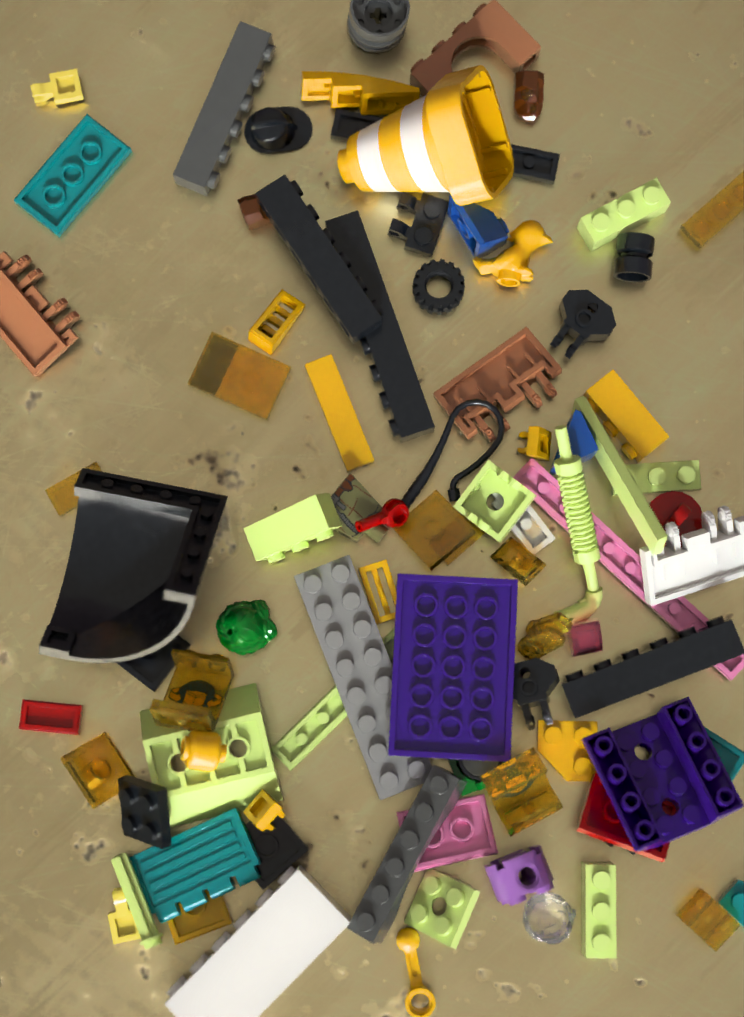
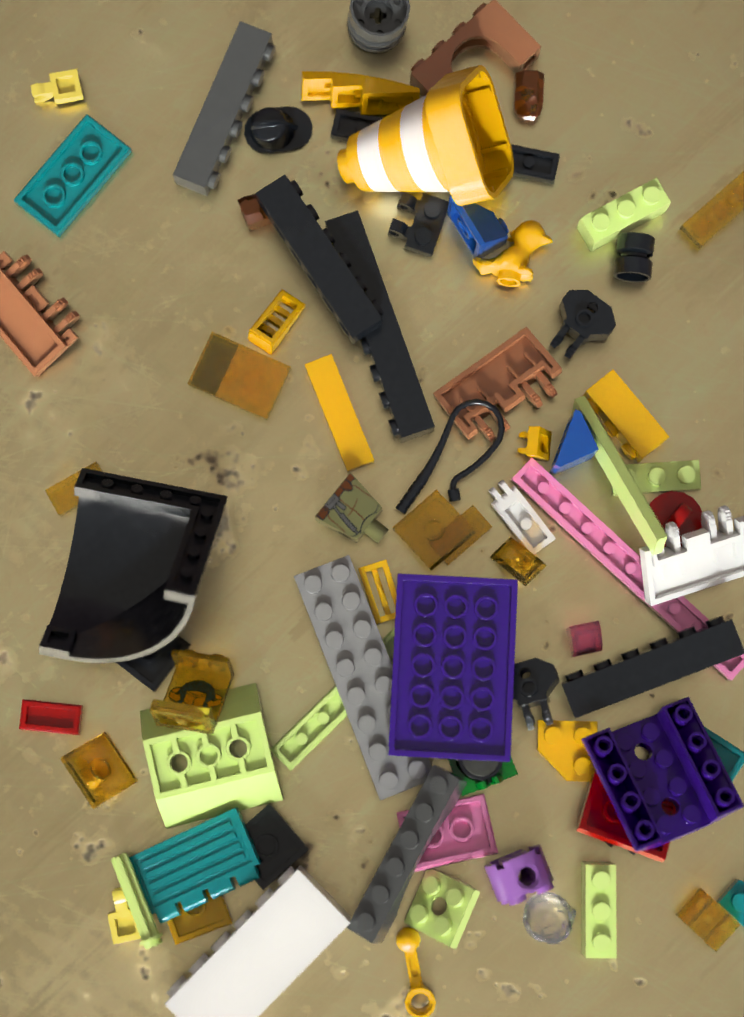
black plate [118,775,172,849] -> none
yellow head [180,729,227,772] -> none
green hair [216,599,277,655] -> none
yellowish green brick [243,493,342,563] -> none
yellow tile [243,789,285,831] -> none
red plate [355,498,409,533] -> none
black tyre [413,259,465,315] -> none
yellowish green piece [453,460,537,543] -> none
clear yellow panel [480,747,563,837] -> none
clear yellow piece [517,612,573,659] -> none
yellowish green piece [553,425,603,630] -> none

